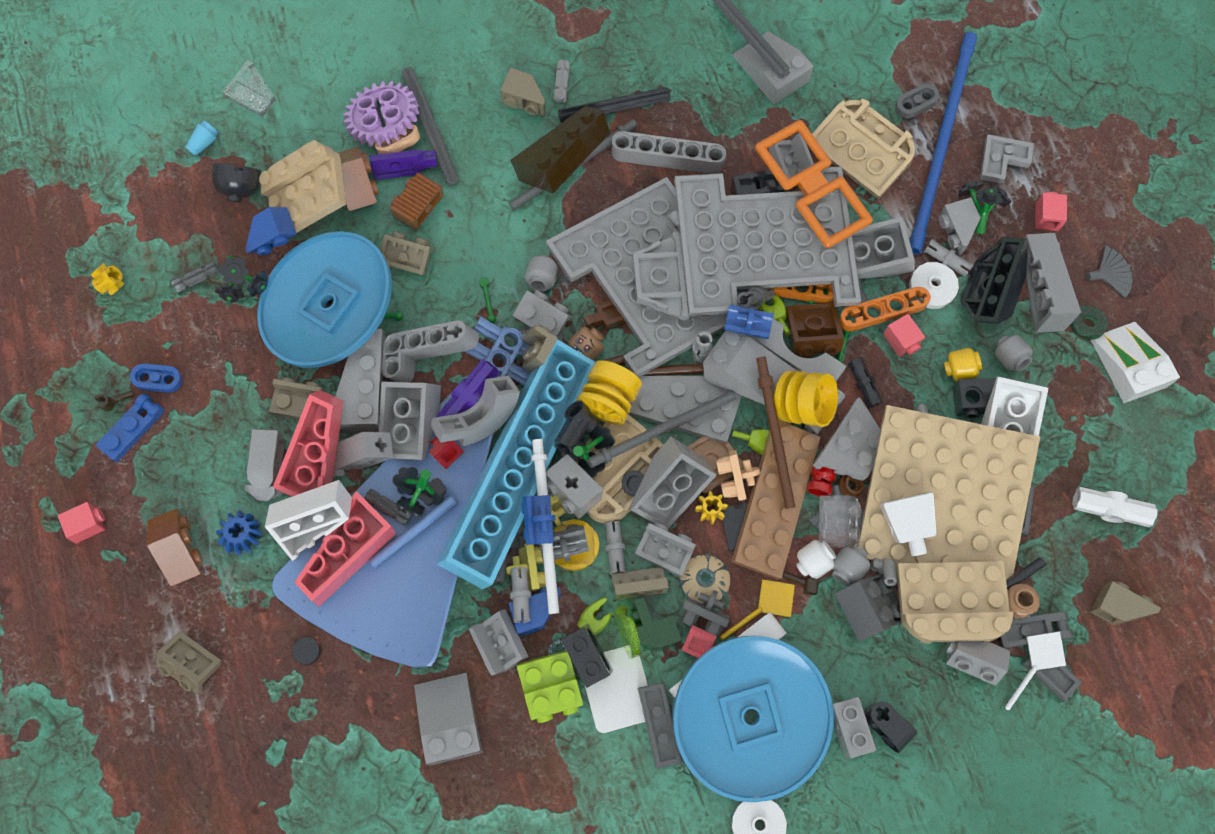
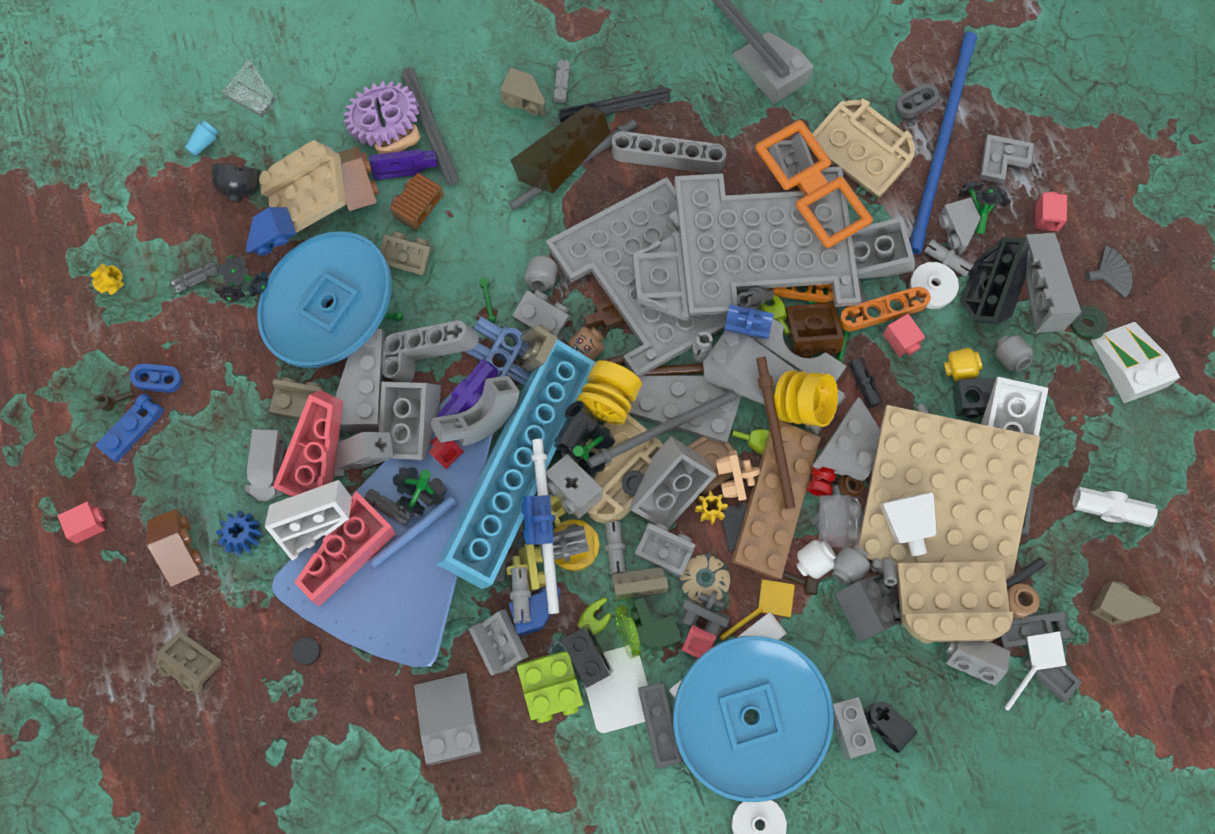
black brick [730,170,785,195] -> none

